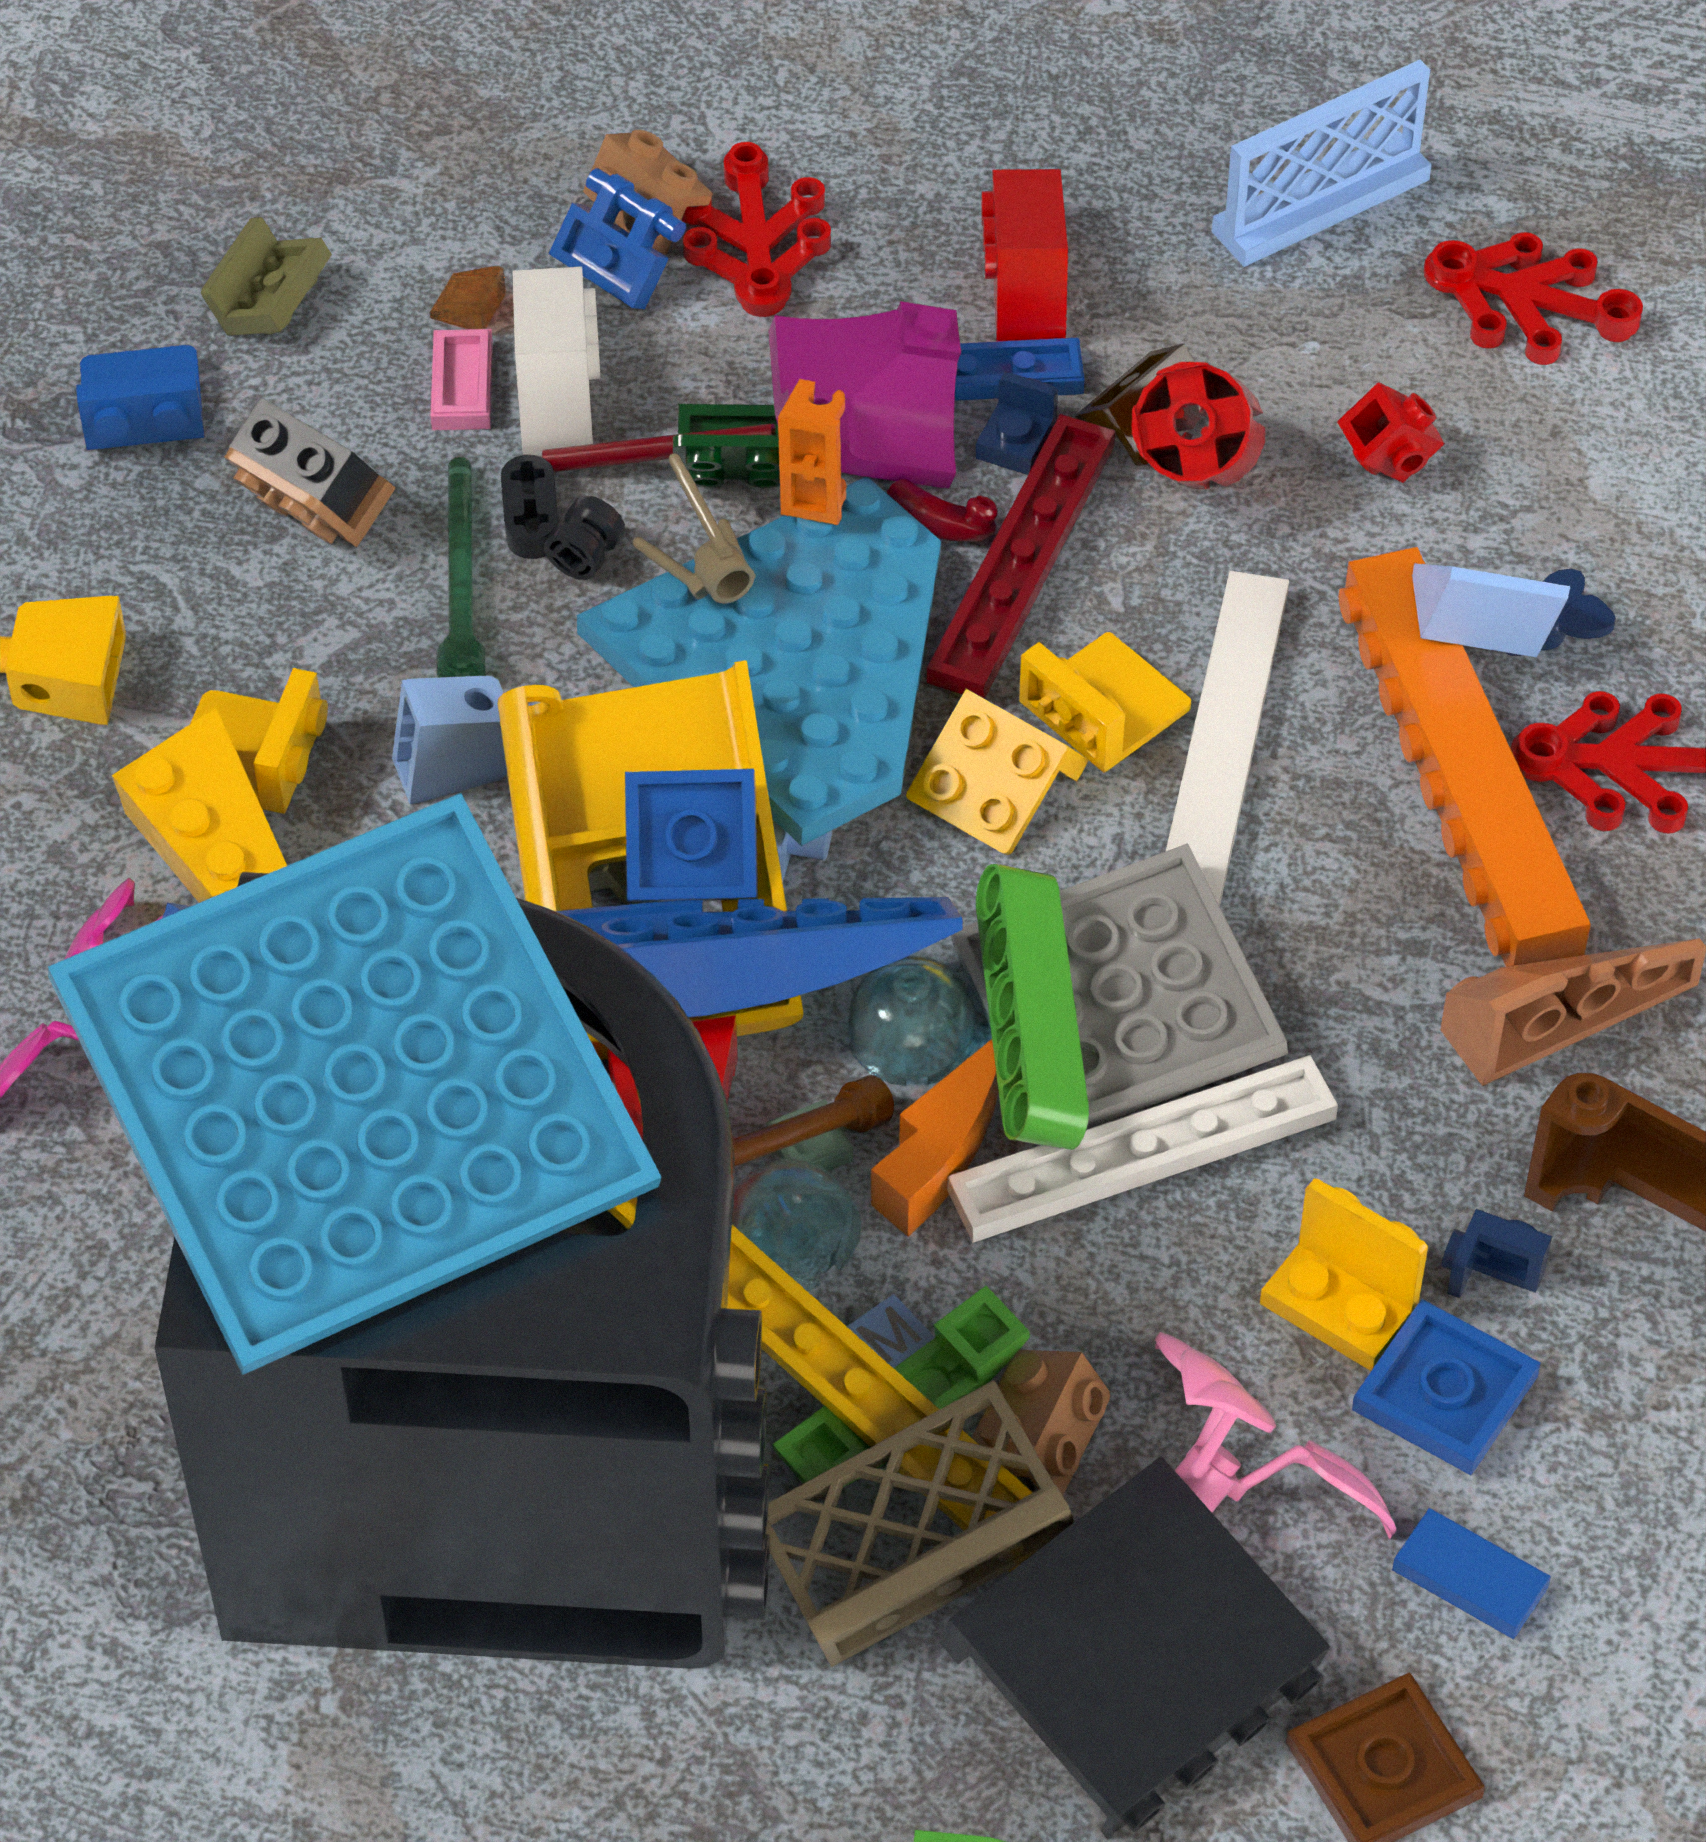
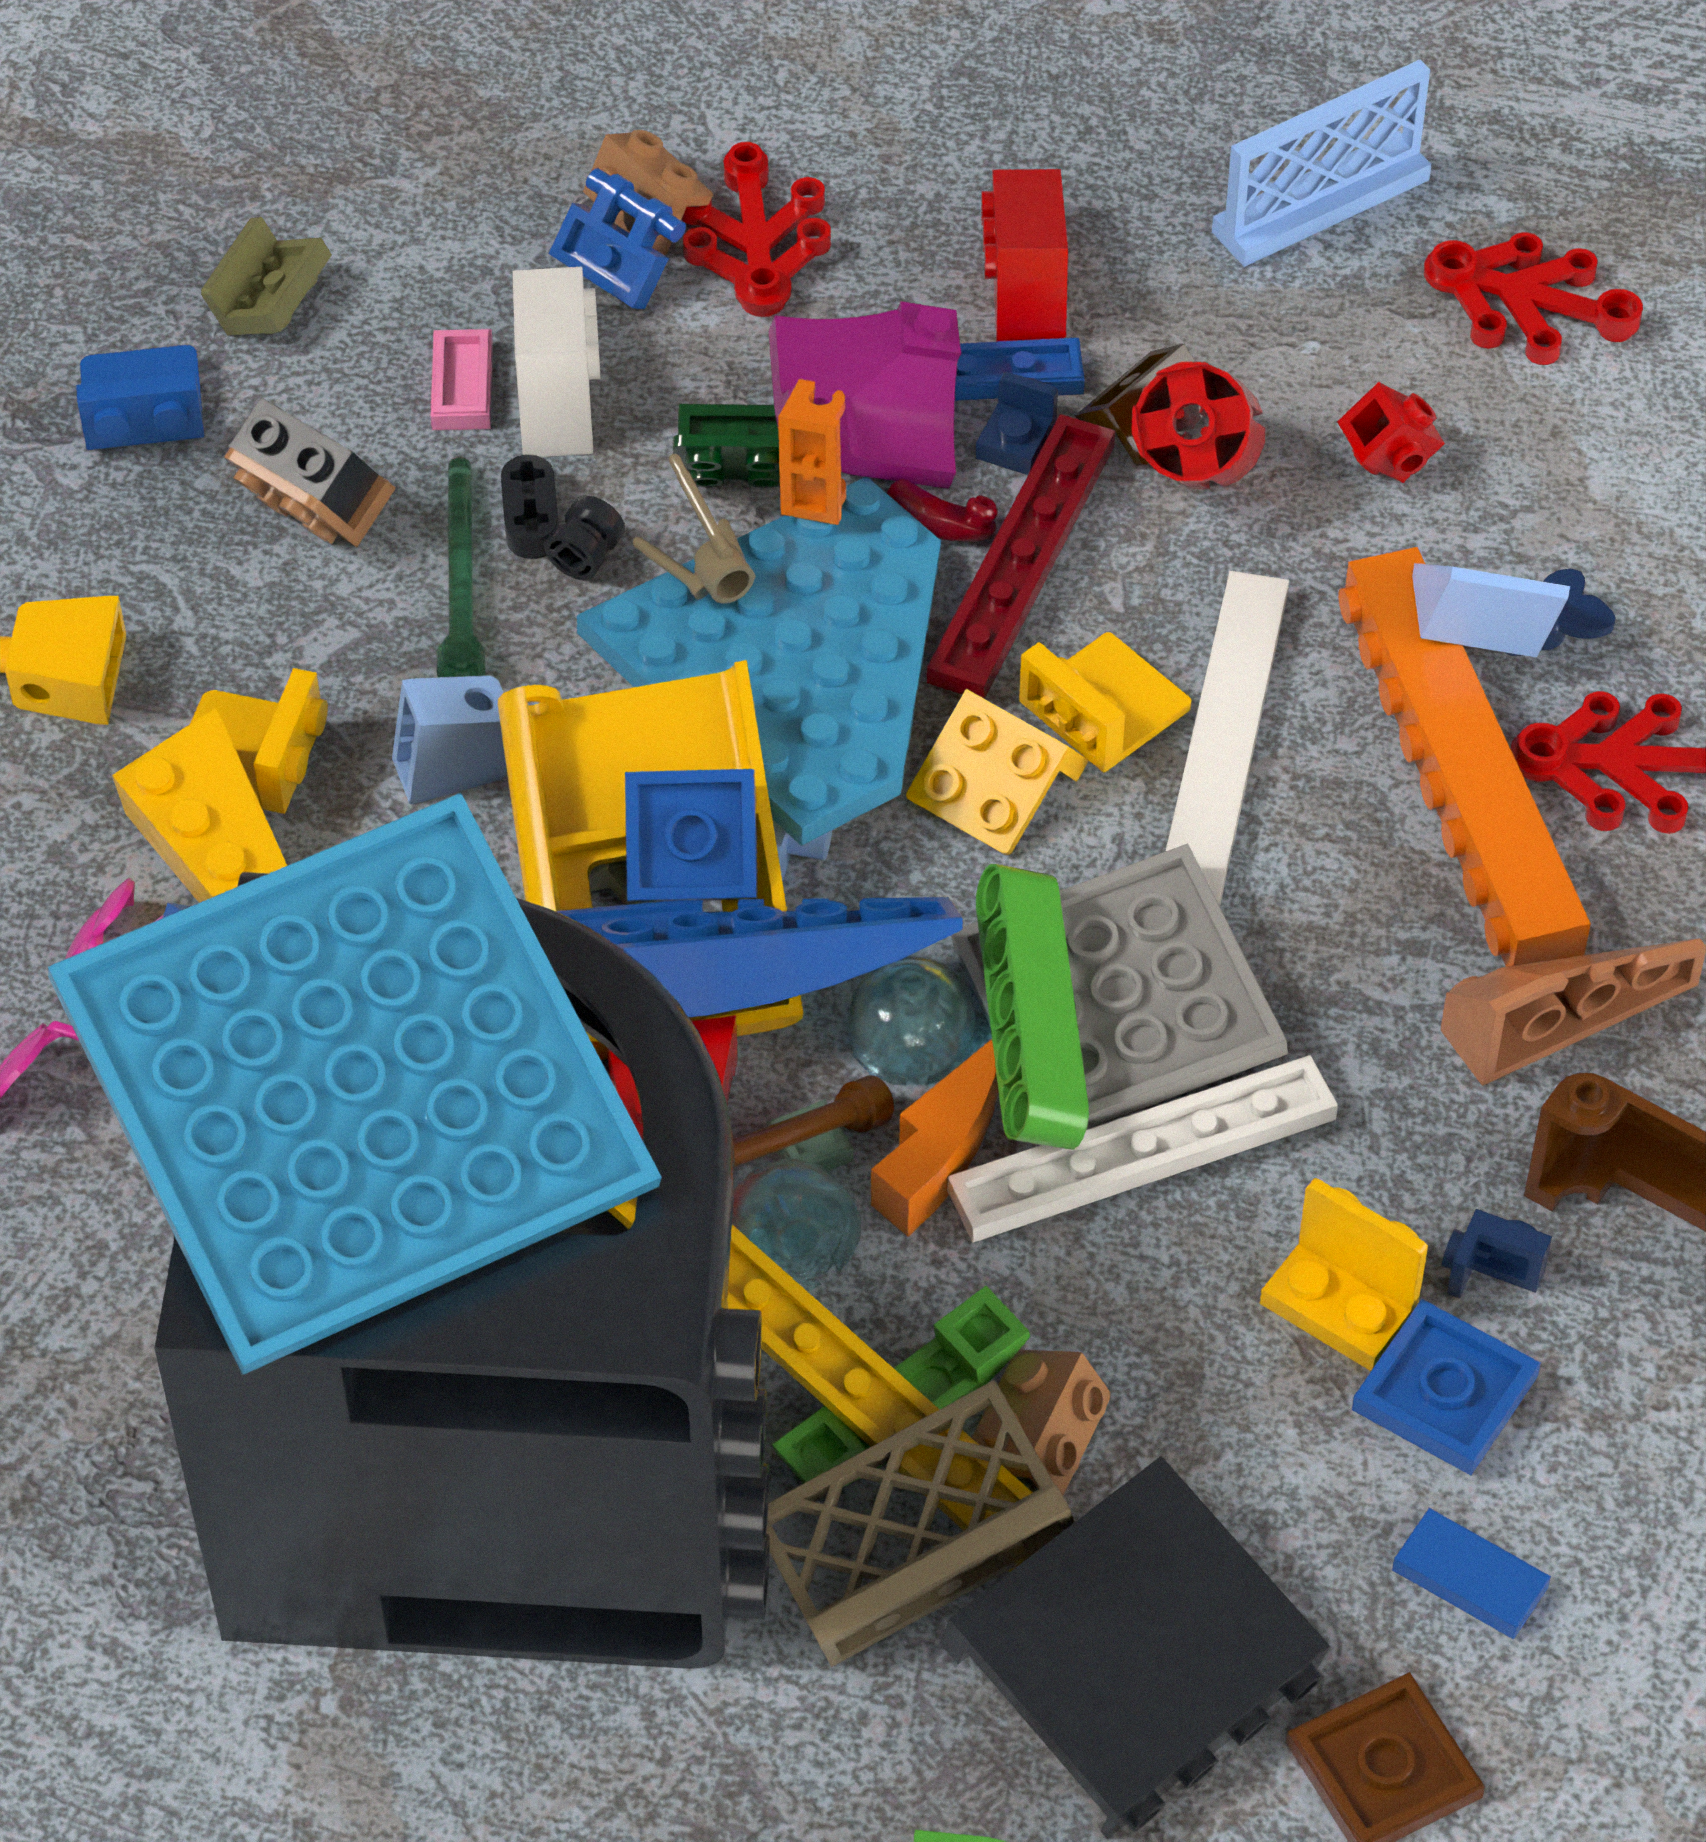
clear orange slope [429,266,506,329] -> none
dark red bar [542,423,777,472] -> none
medium blue tile [847,1294,935,1368] -> none
bright pink plant [1155,1332,1397,1540] -> none

